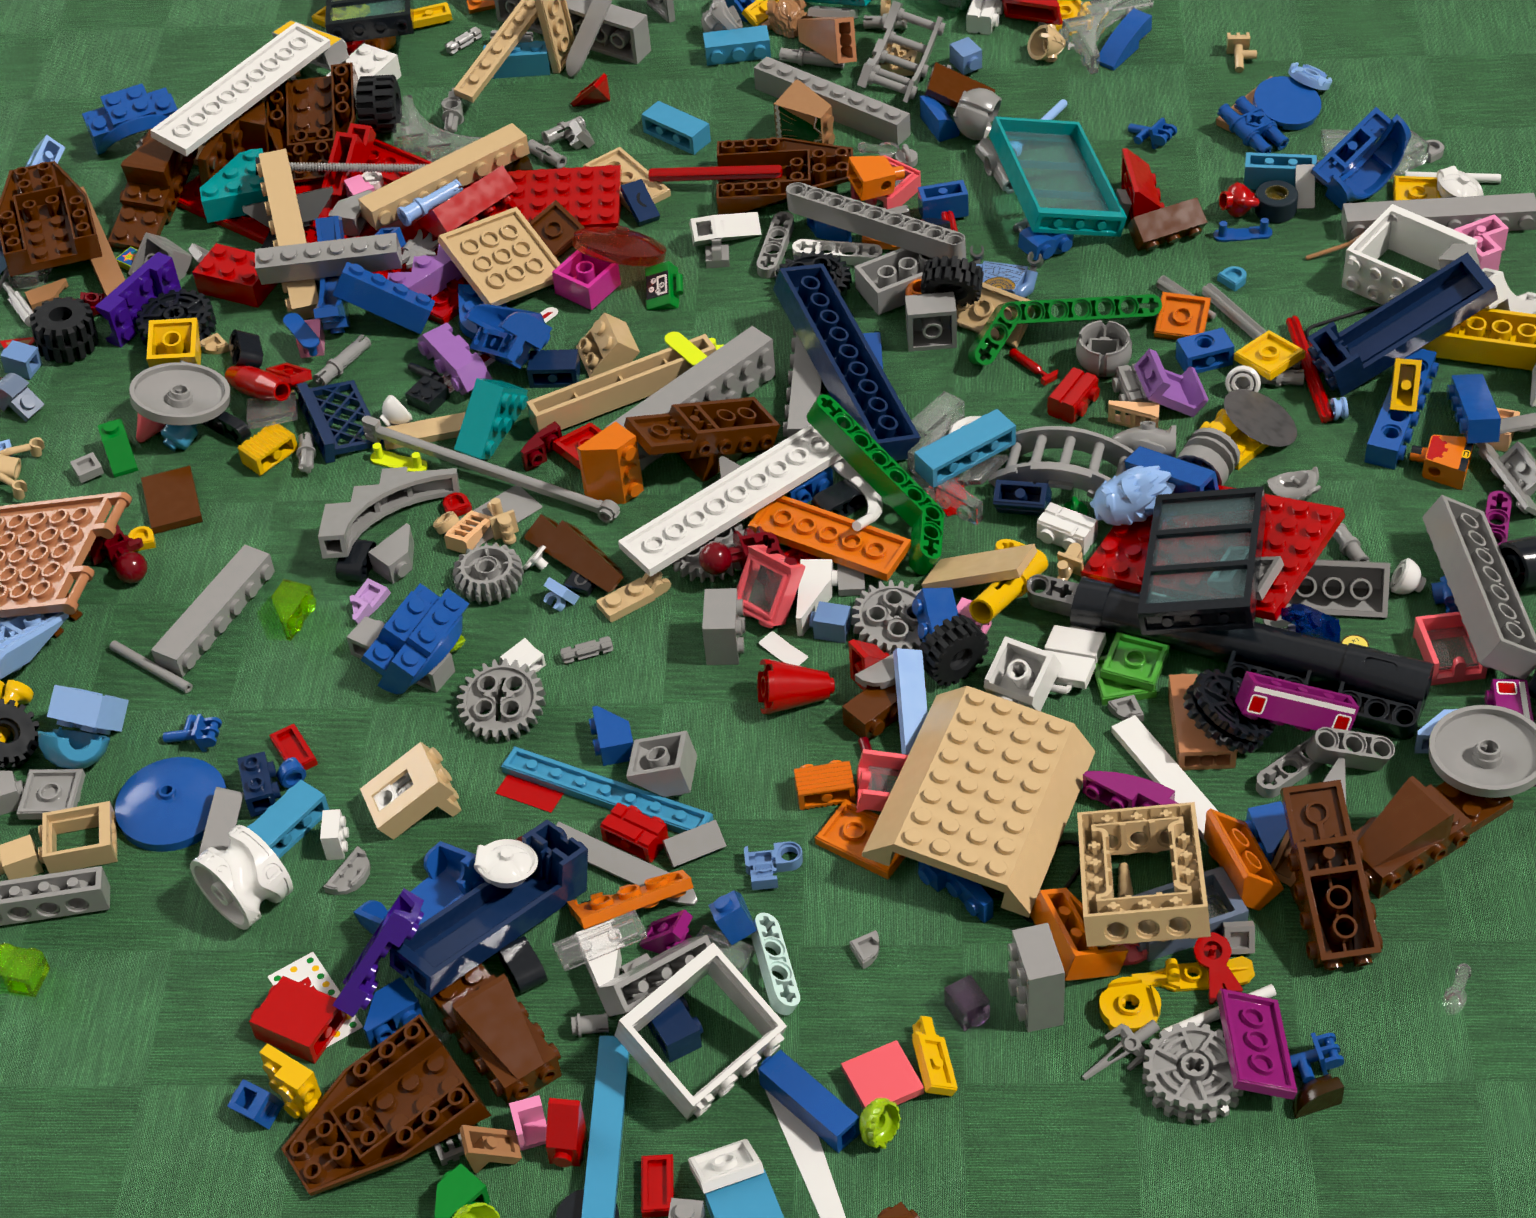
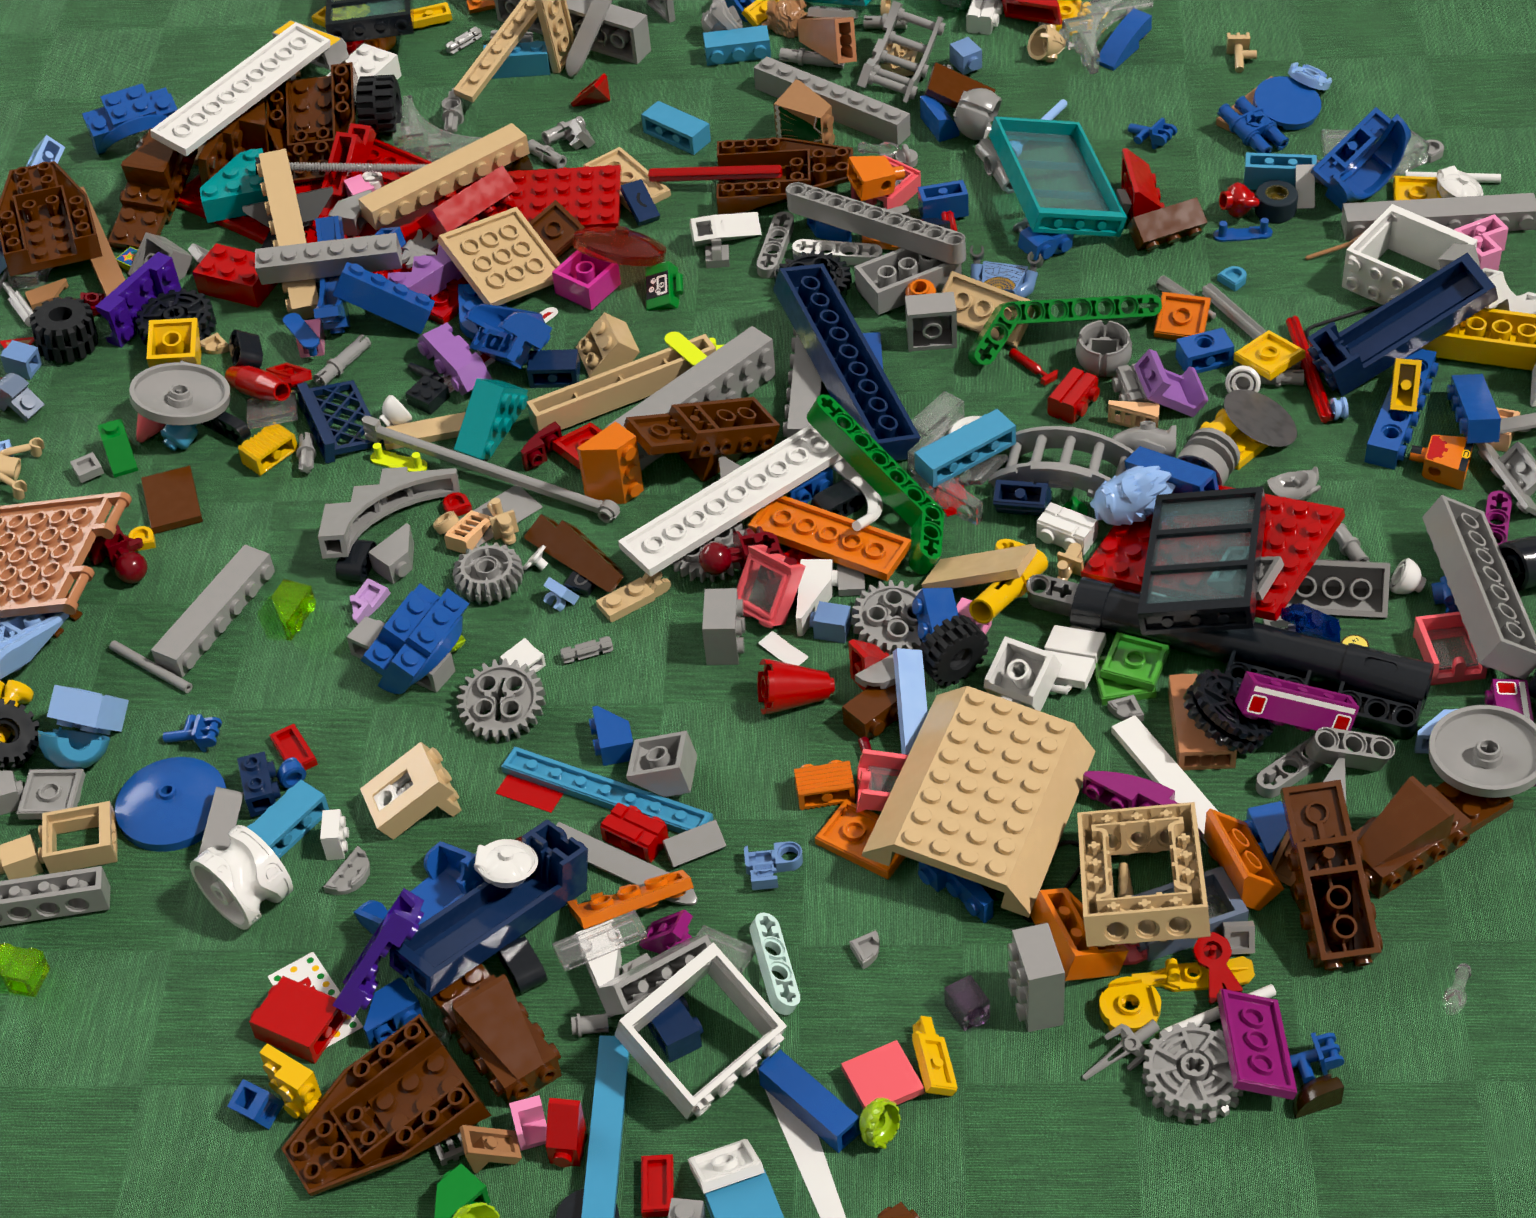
light blue pin [397,179,463,226] -> none
blue slope [709,890,757,945] -> none
black tyre [920,256,984,307] -> none

